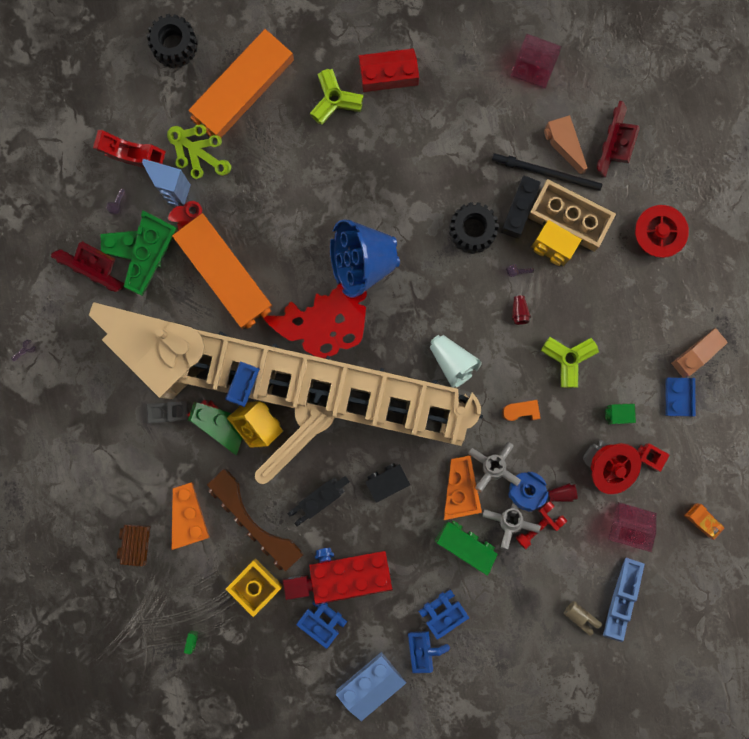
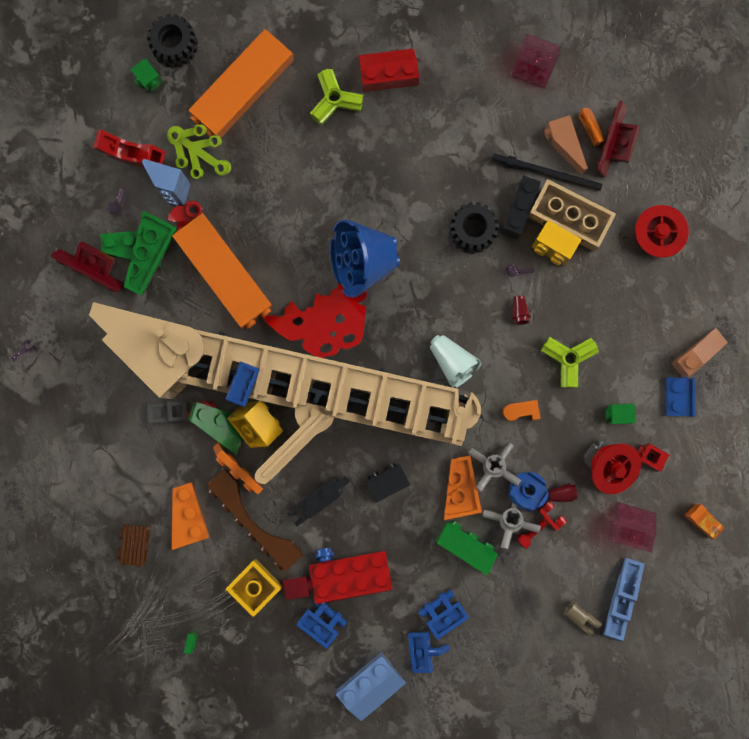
none -> green brick [130,58,162,93]
none -> orange wing [213,443,263,494]
none -> orange slope [578,108,607,147]

